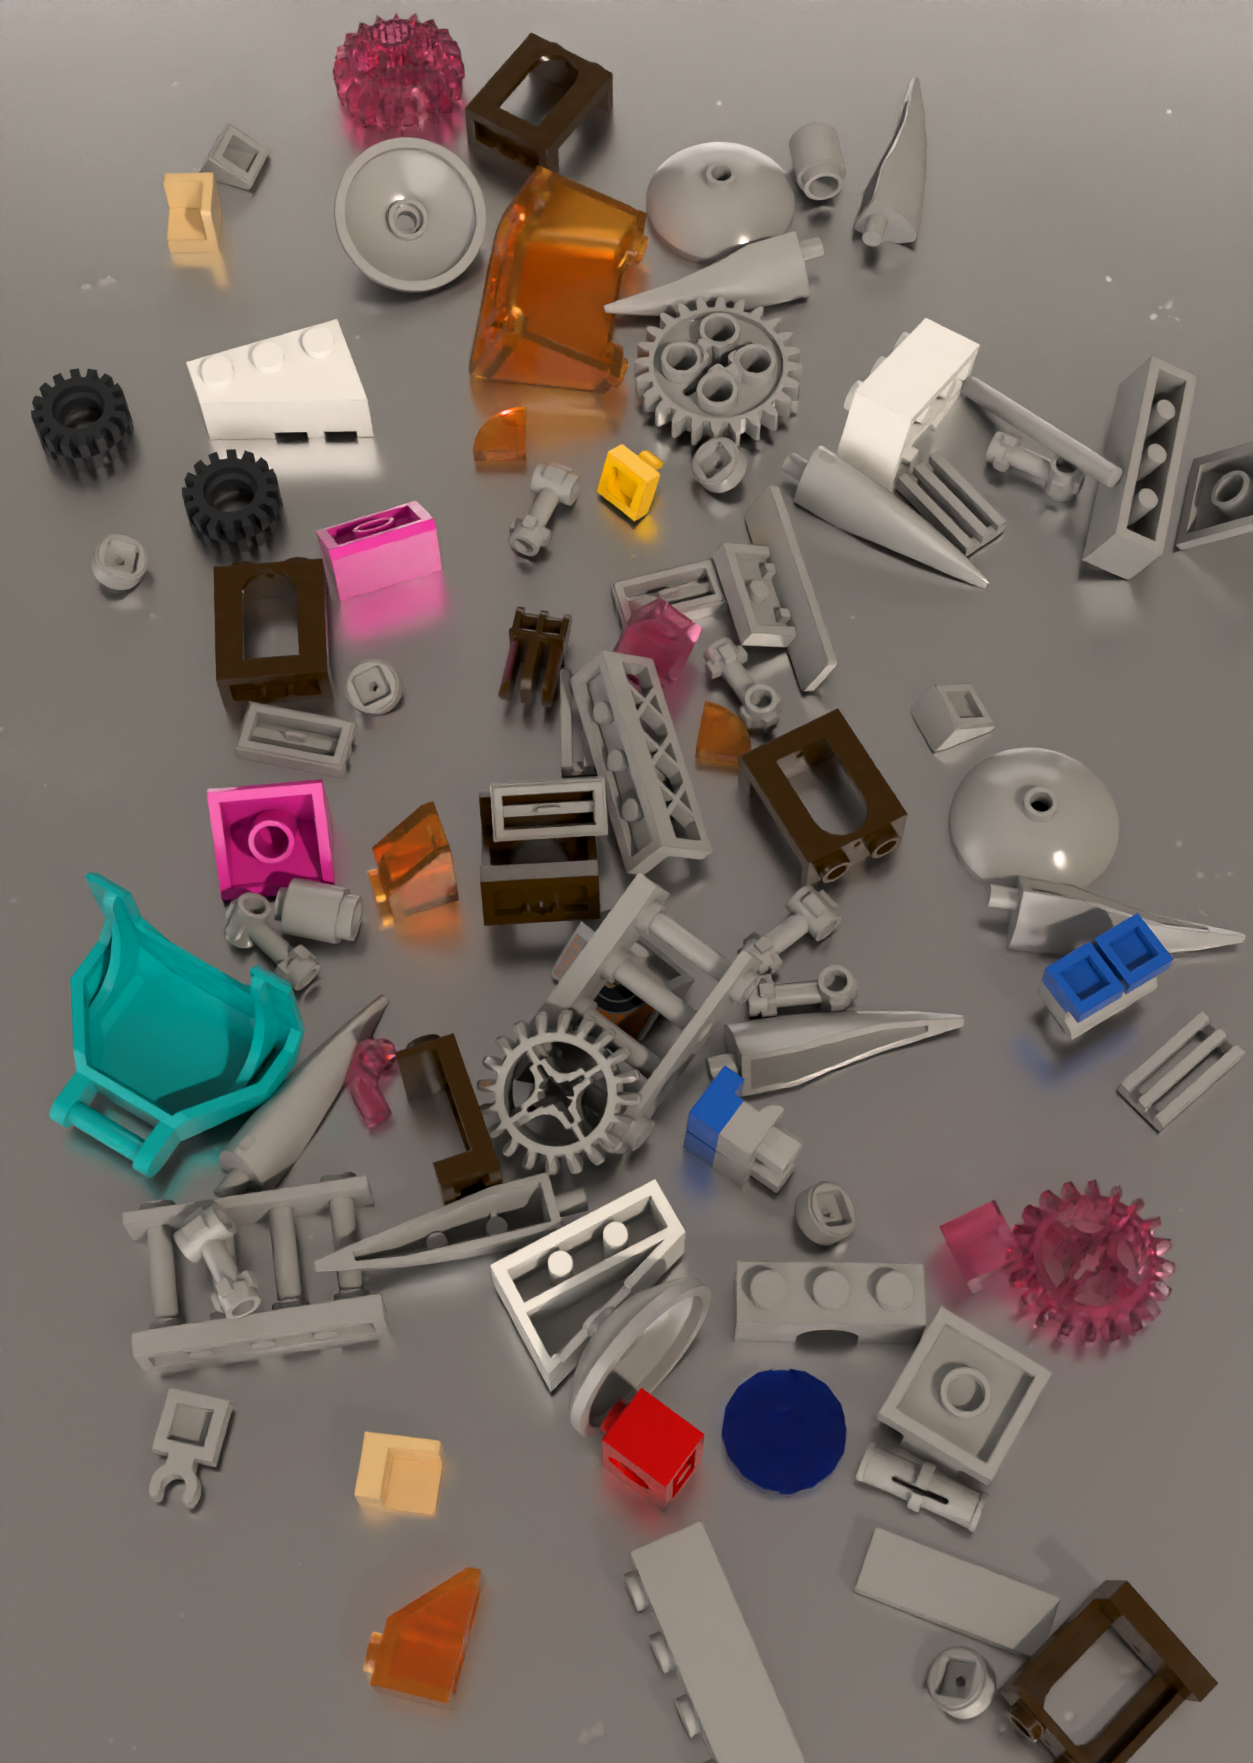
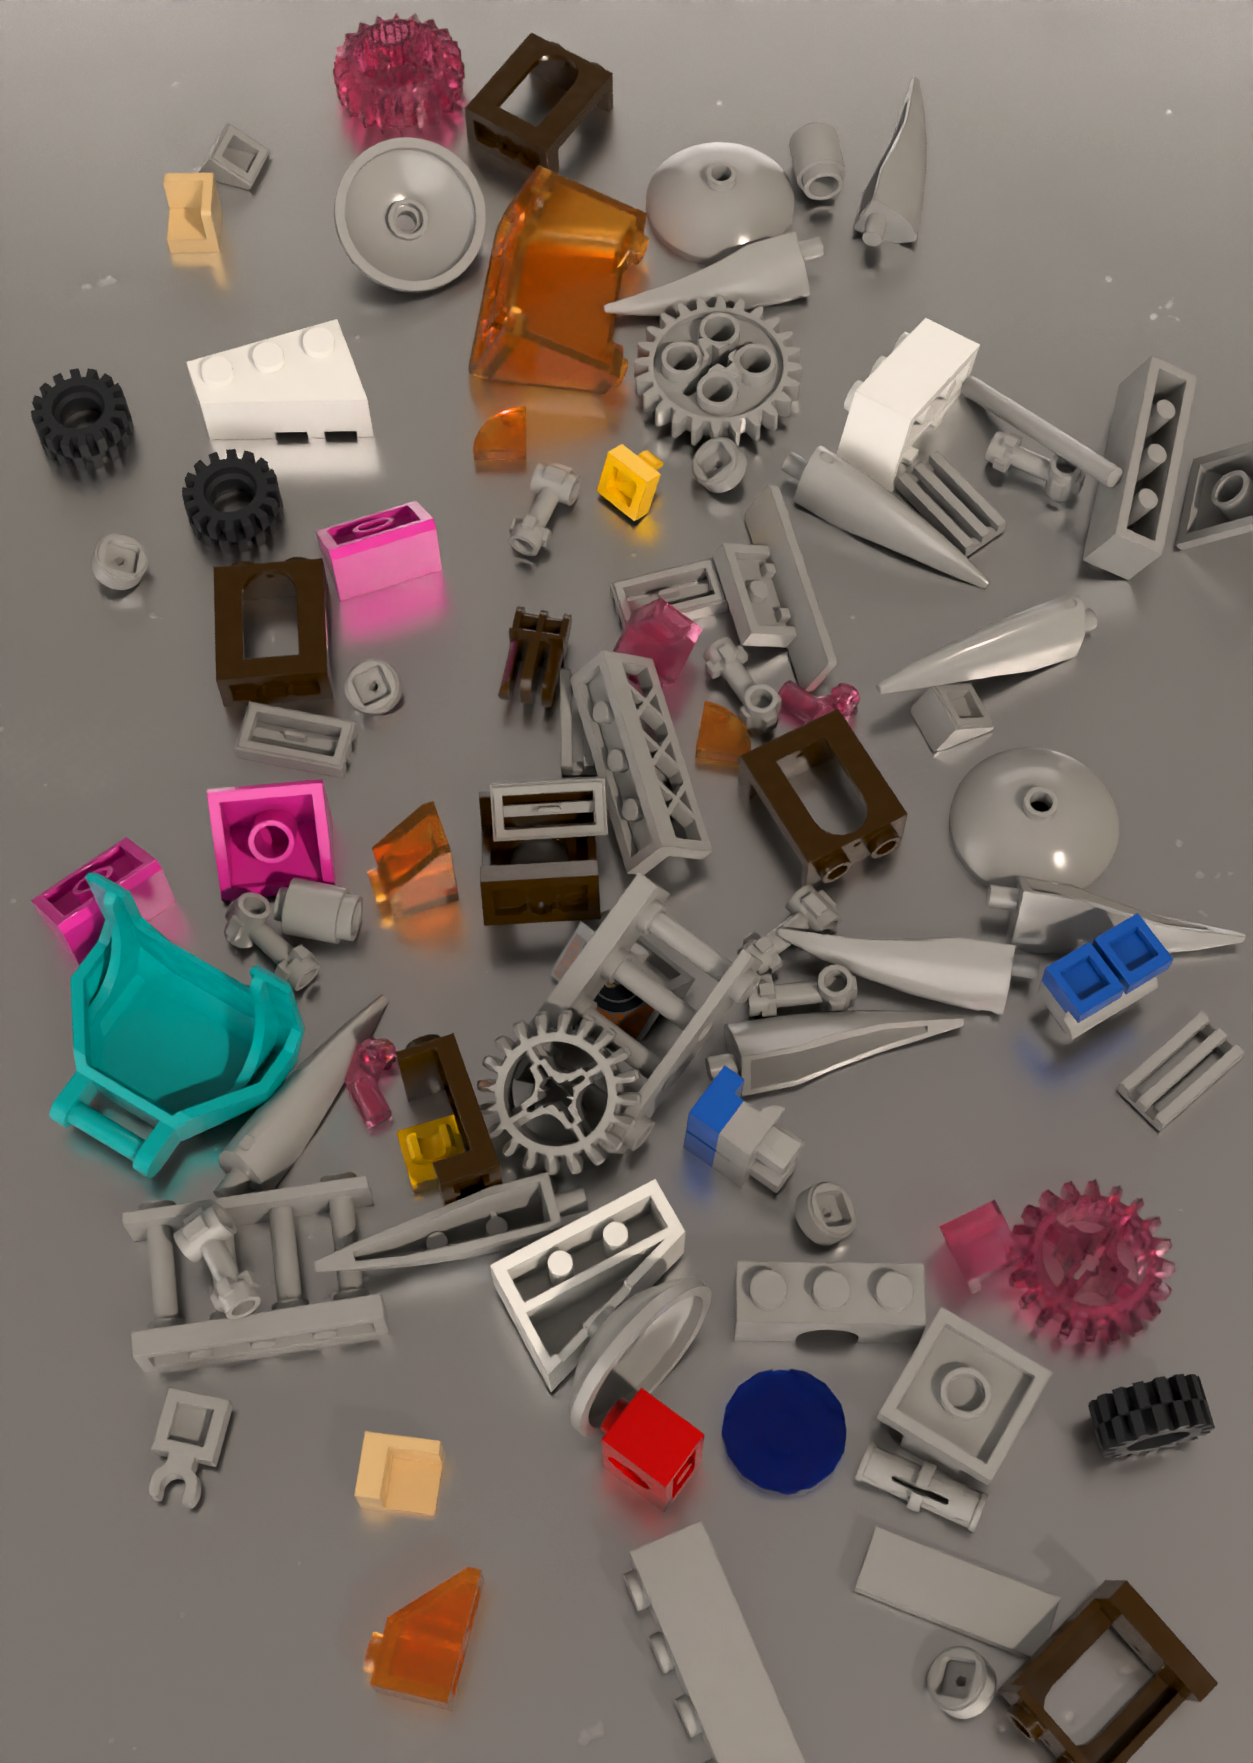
none -> dark pink slope [31,837,176,966]
none -> yellow tile [396,1114,465,1193]
none -> light grey piece [777,928,1040,1015]
none -> clear pink arm [778,680,860,723]
none -> light grey piece [876,594,1098,694]
none -> black tyre [1088,1374,1215,1458]

